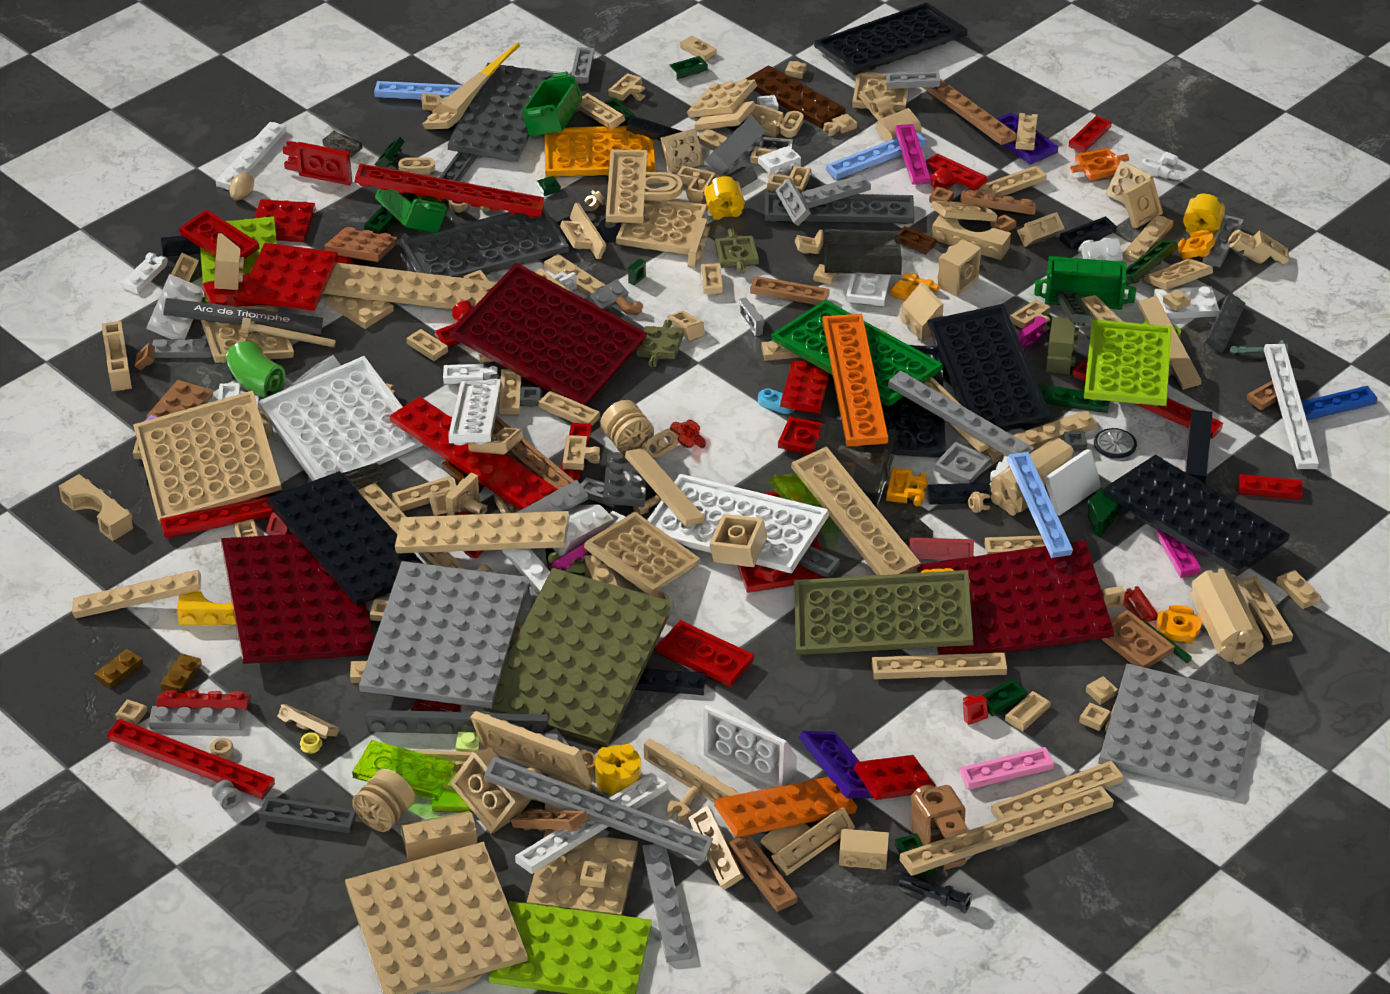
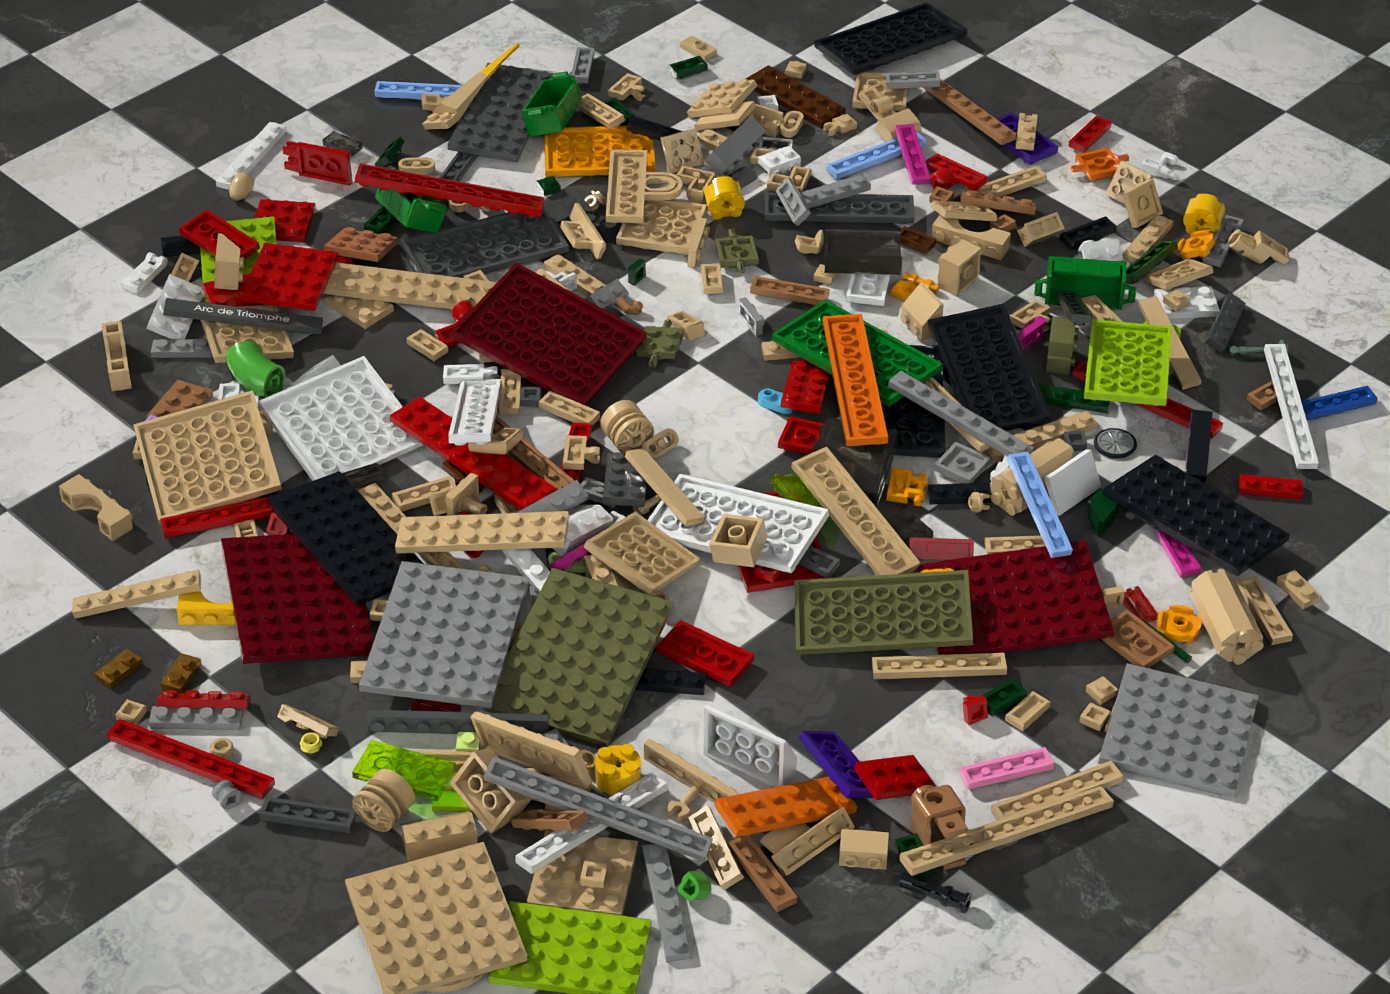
medium nougat plate [135,343,155,370] -> none
tan piece [240,317,336,348] -> none
clear red plate [670,419,706,448] -> none
none -> bright green plate [677,871,711,900]

